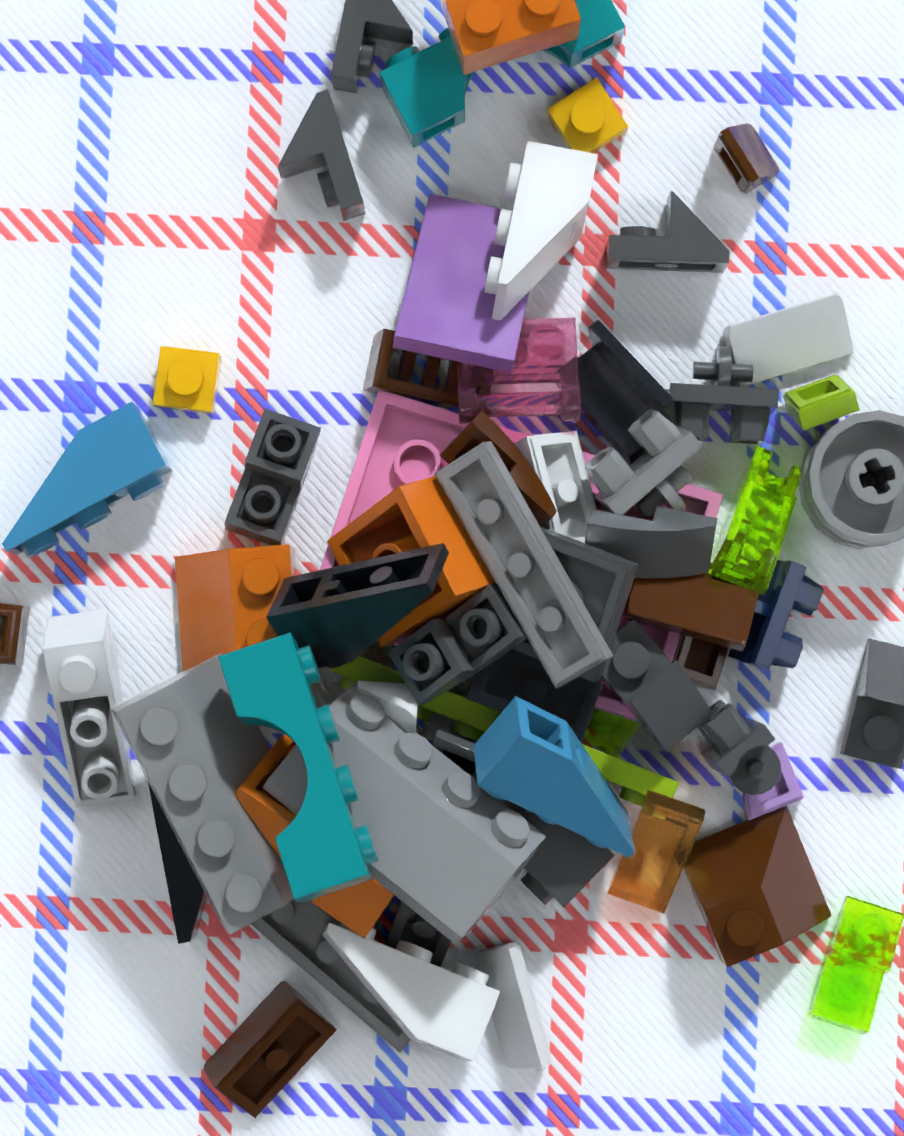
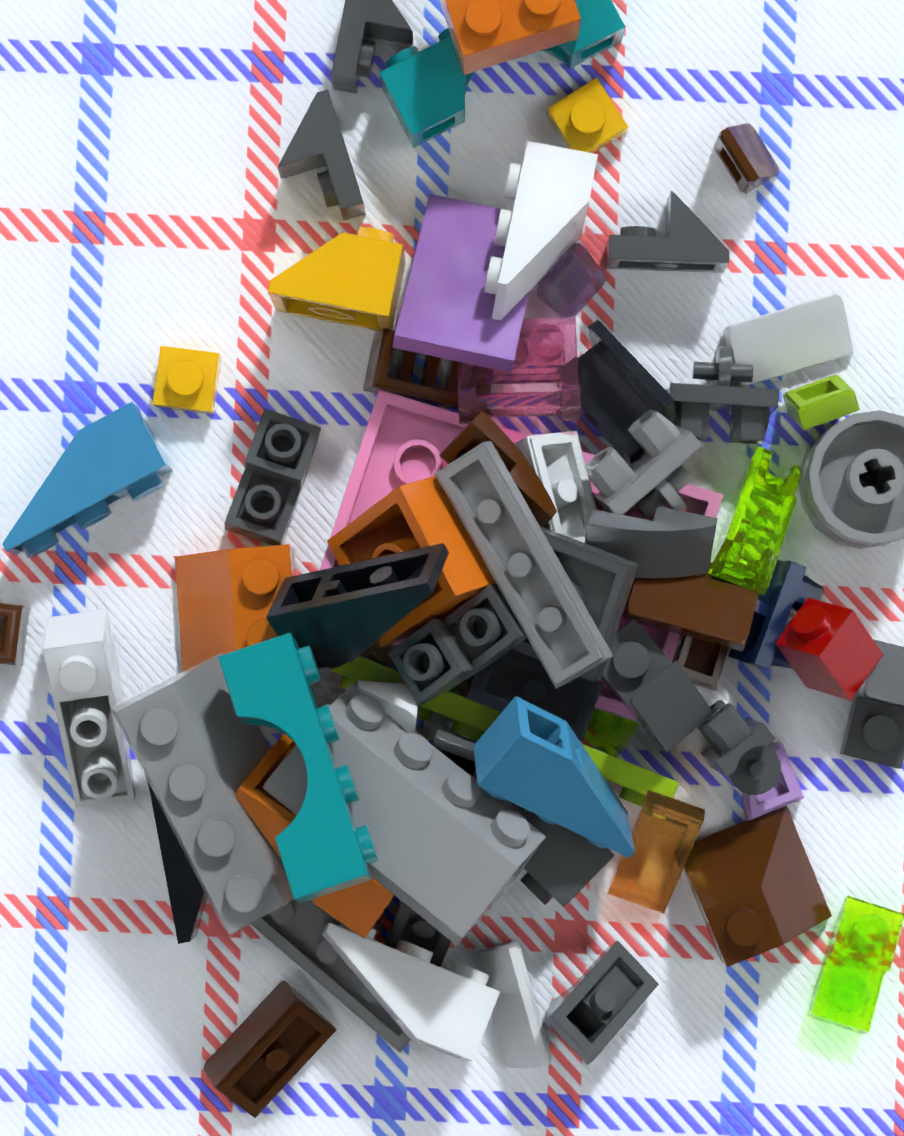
none -> yellow slope [268,227,406,331]
none -> clear purple slope [537,242,606,322]
none -> dark grey slope [545,940,659,1065]
none -> red brick [775,597,883,701]

